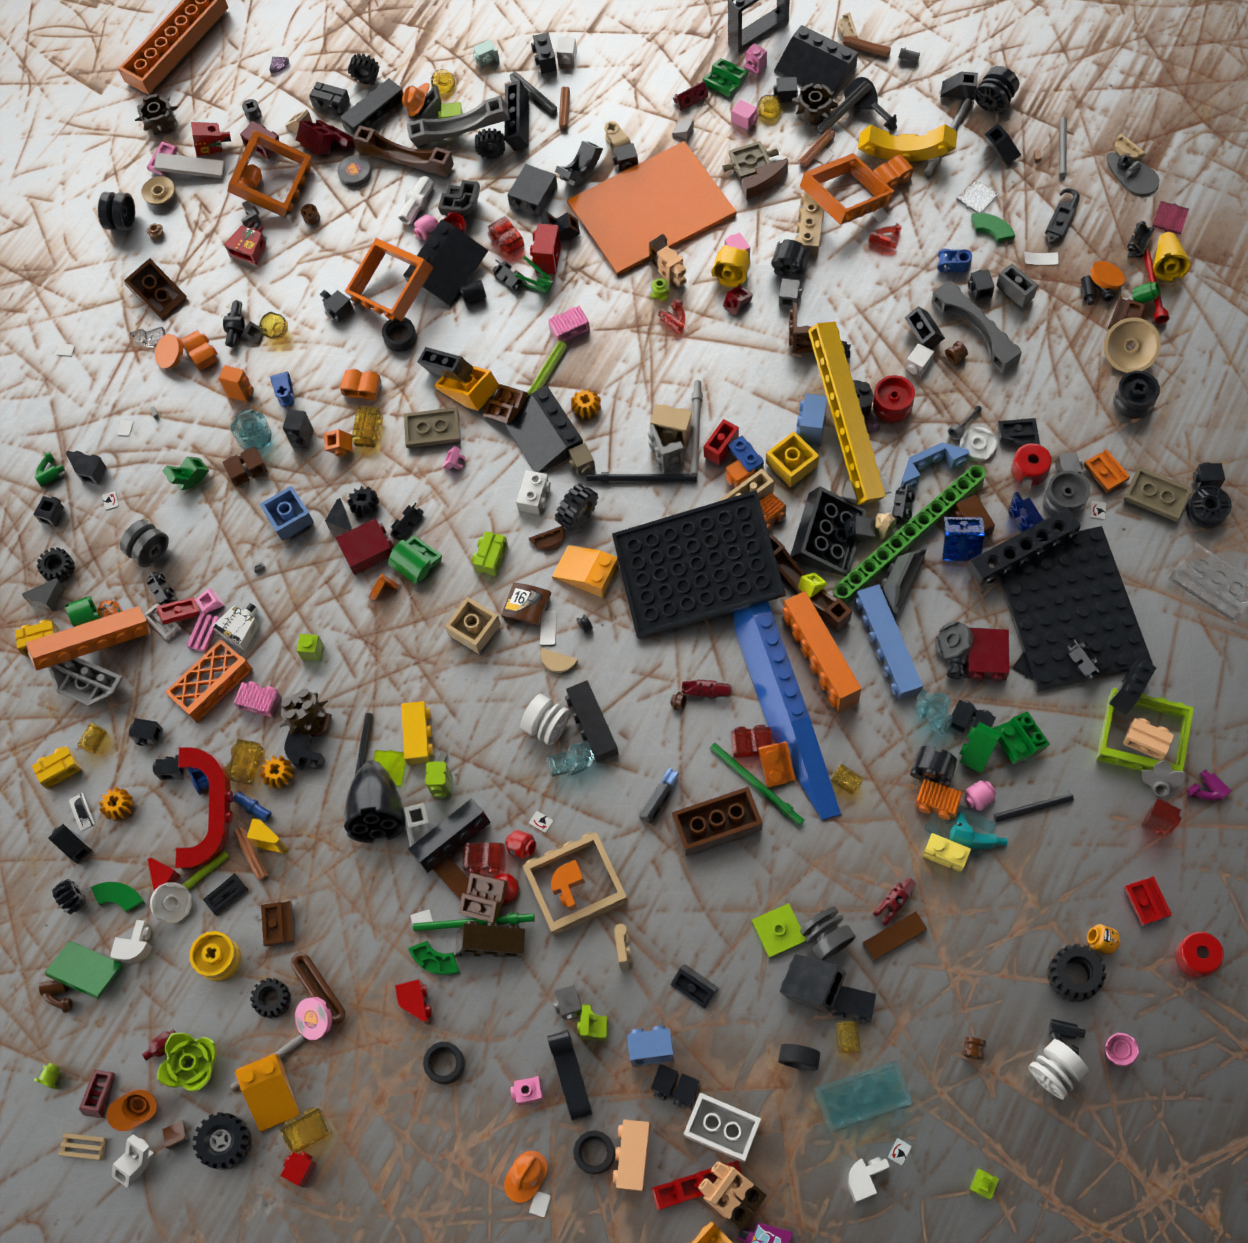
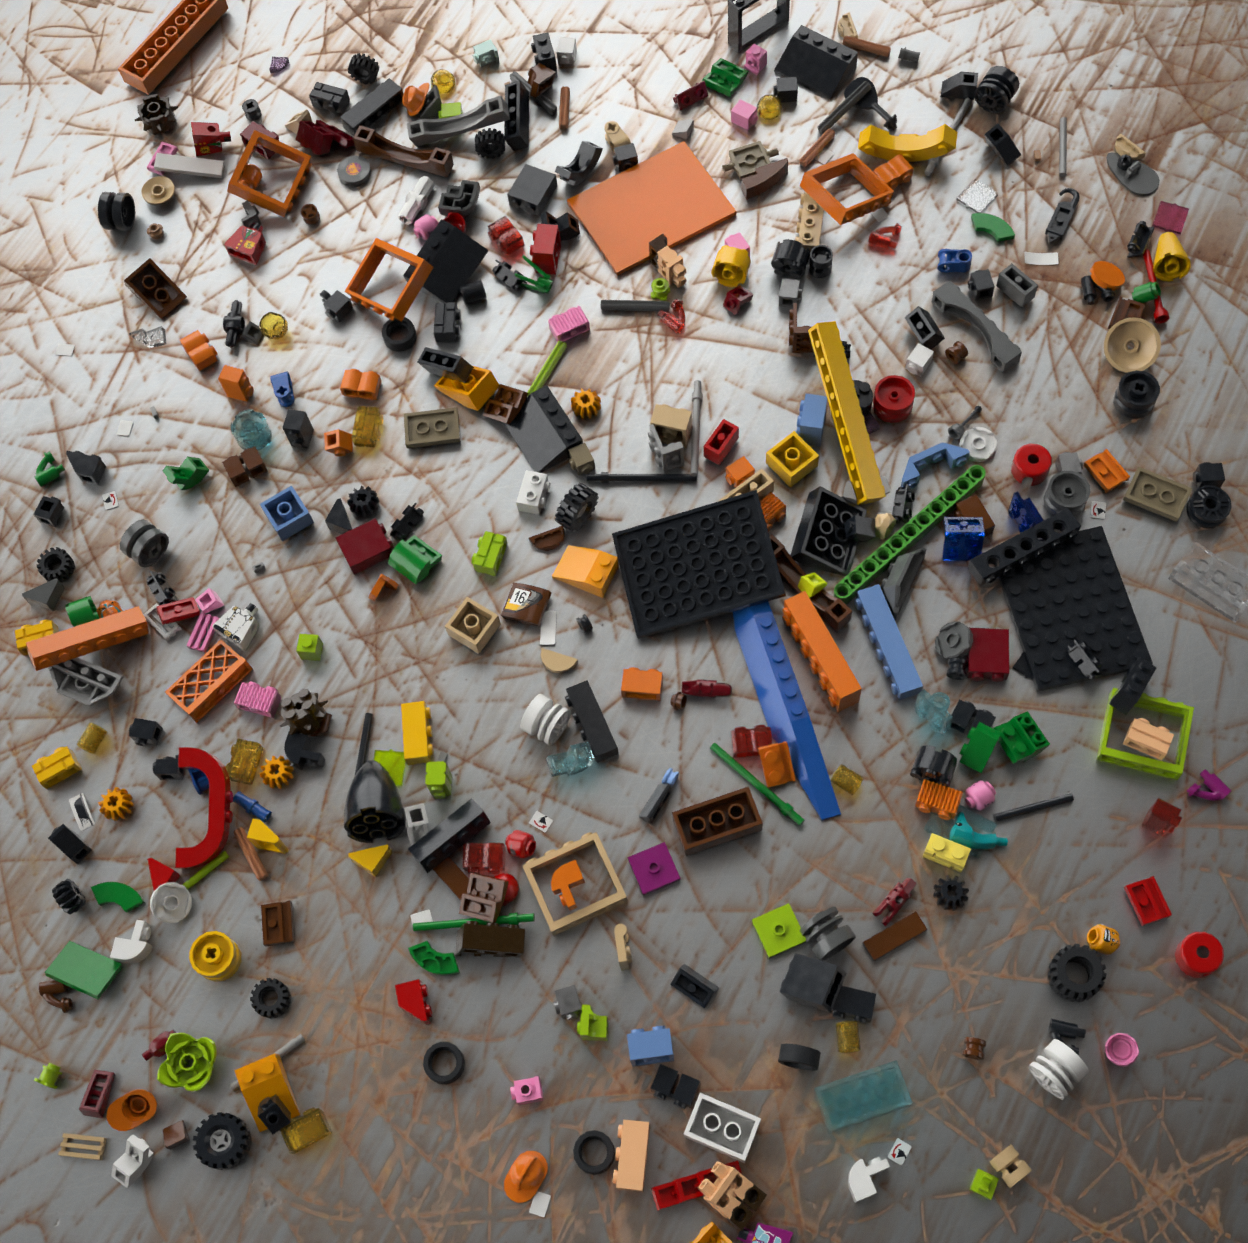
orange tile [155,334,183,370] -> none
black tile [203,873,248,916] -> none
red brick [280,1151,317,1188] -> none
reddish brown piece [291,953,346,1025] -> none
bright pink tile [295,997,332,1040] -> none
bright pink tile [443,446,466,470] -> none
black beam [547,1030,593,1121] -> none
blue bracket [728,435,764,473] -> none
dark brown brick [792,83,838,125] -> none
black wing [997,418,1040,447] -> none
light grey plate [1142,760,1185,797] -> none
none -> black brick [258,1094,291,1135]
none -> yellow slope [348,844,392,877]
none -> black brick [433,302,461,342]
none -> reddish brown arch [527,63,556,98]
none -> dark grey axle [600,300,670,312]
none -> orange brick [621,667,663,701]
none -> magenta plate [627,842,681,896]
none -> black wheel [809,245,833,278]
none -> black gear [933,875,969,911]
none -> tan wheel [989,1144,1032,1188]

